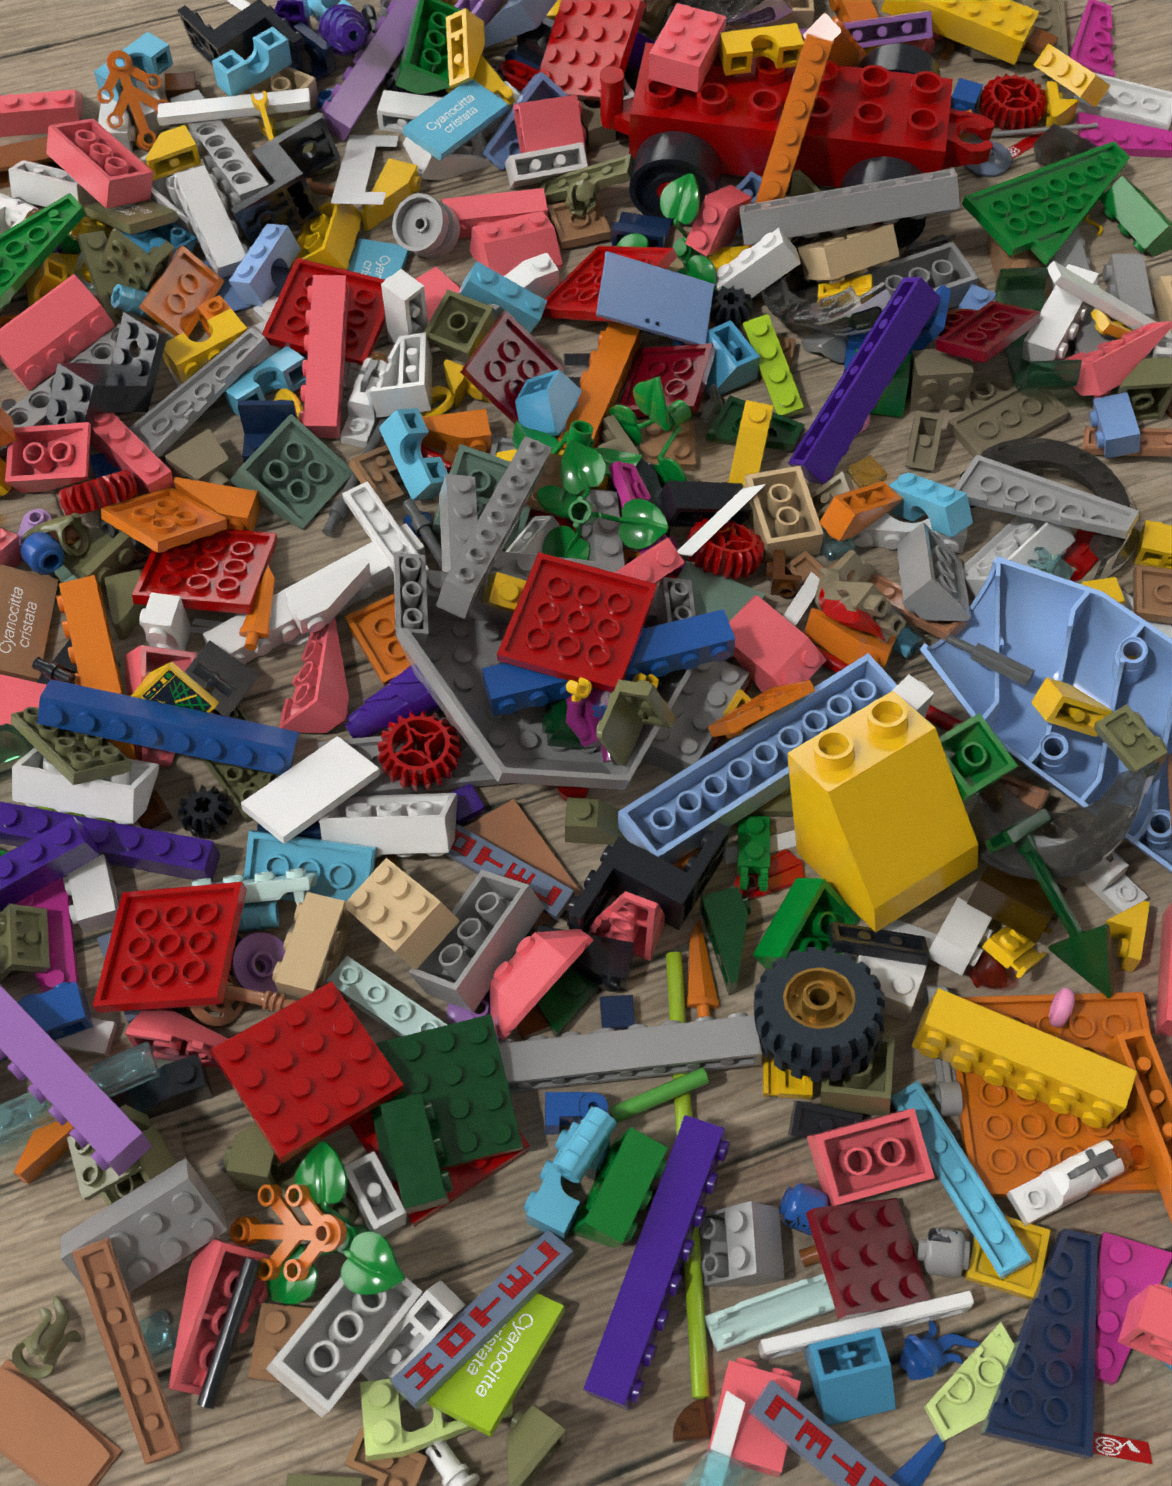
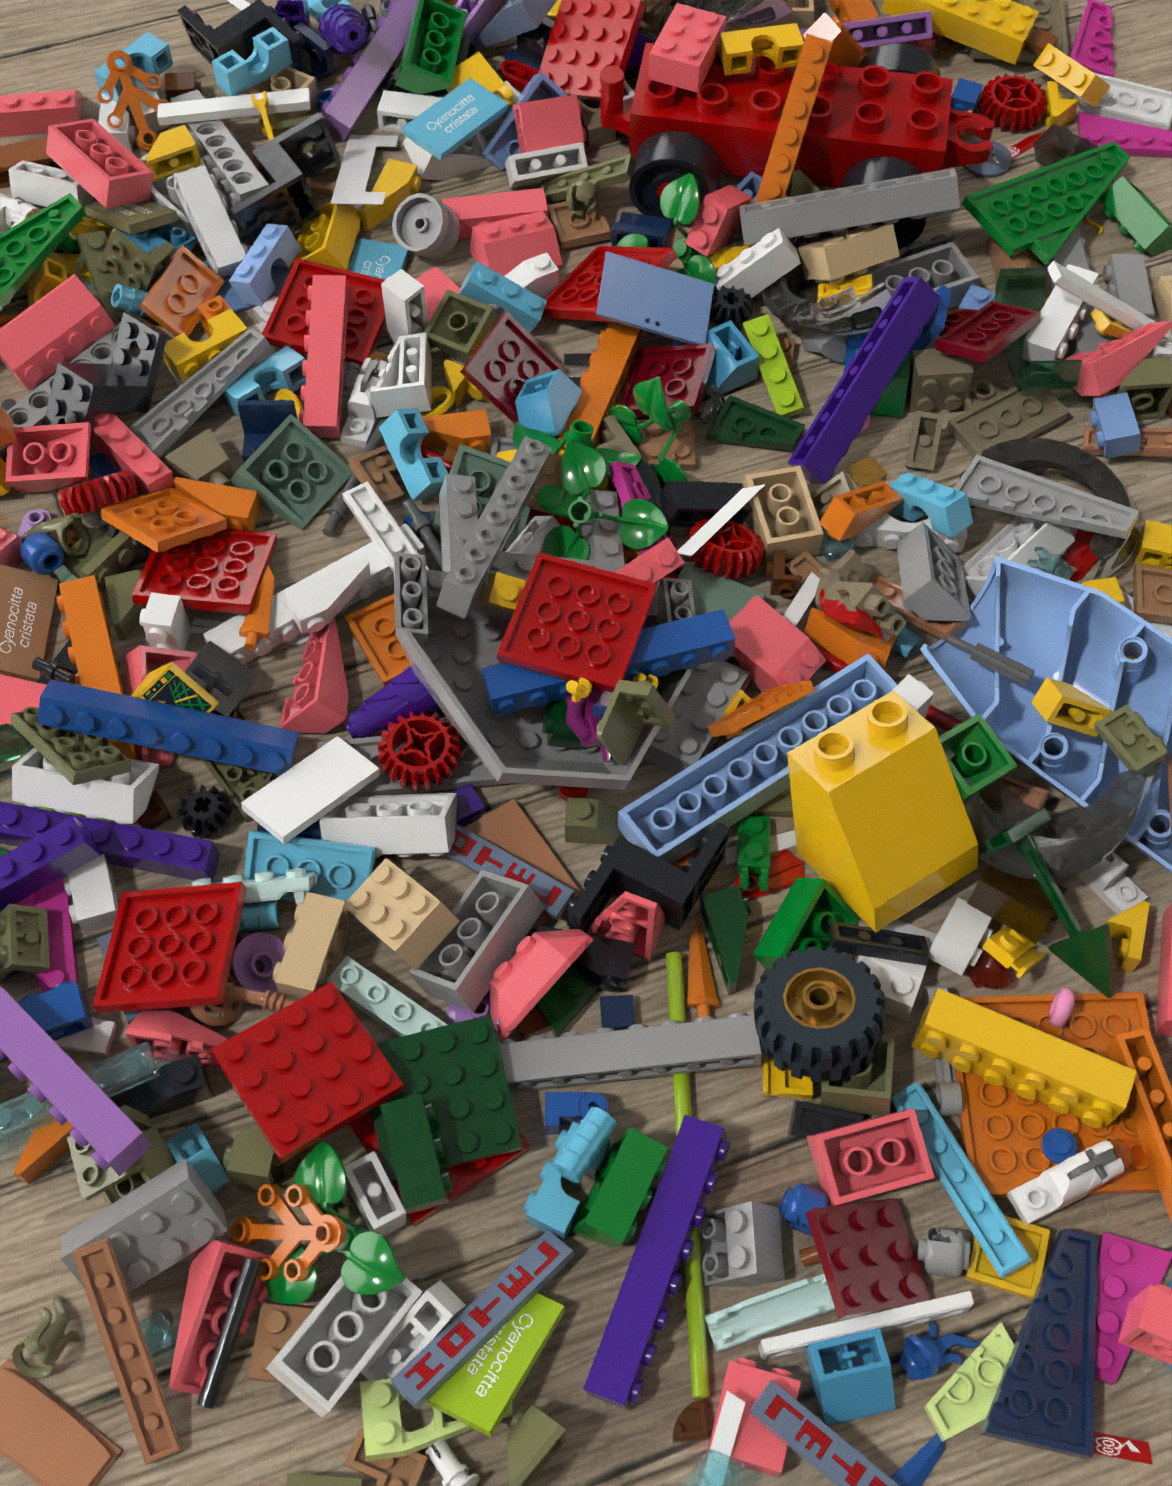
yellow slope [446,8,485,88] -> none
bright green piece [610,1067,710,1123] -> none
yellow slope [728,400,774,487] -> none
light grey piece [976,123,1098,138] -> none
none -> medium azure slope [166,1123,230,1194]
none -> blue plate [1041,1128,1077,1164]

